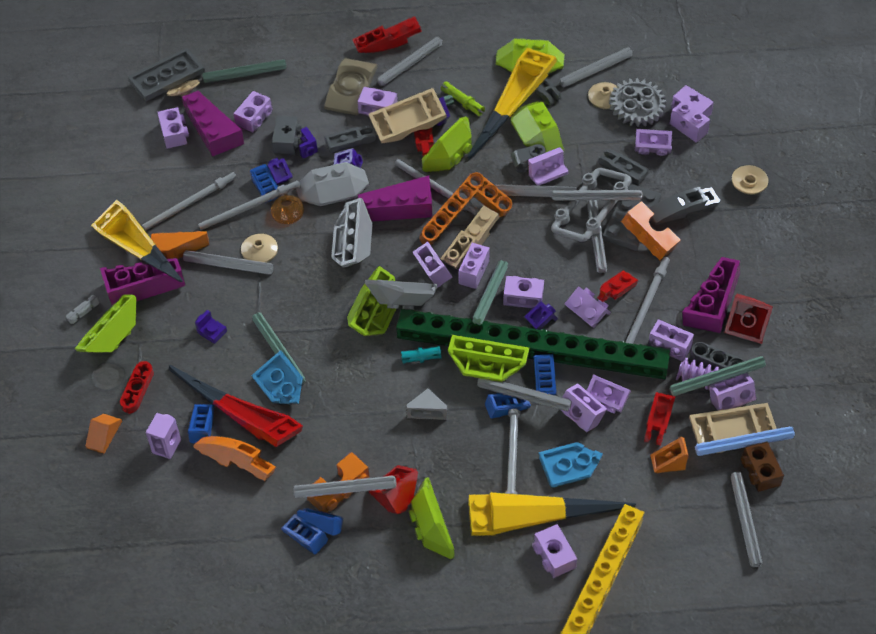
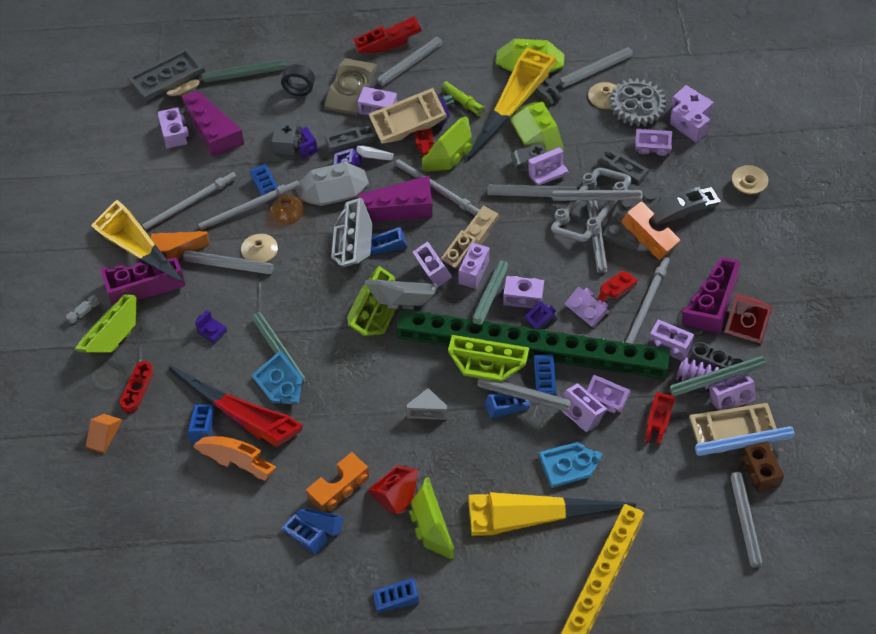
lavender brick [146,413,181,459] -> none
lavender brick [234,91,272,133] -> none
dark purple bracket [267,158,293,185] -> none
light grey axle [293,476,396,498] -> none
teal pin [401,346,441,364] -> none
orange beam [419,172,512,245] -> none
light grey bar [505,409,520,494] -> none
lavender brick [533,524,577,578] -> none
orange slope [650,437,688,473] -> none
none -> black tyre [281,64,315,96]
none -> white tile [356,145,394,160]
none -> blue slope [370,227,408,255]
none -> blue slope [373,578,419,612]

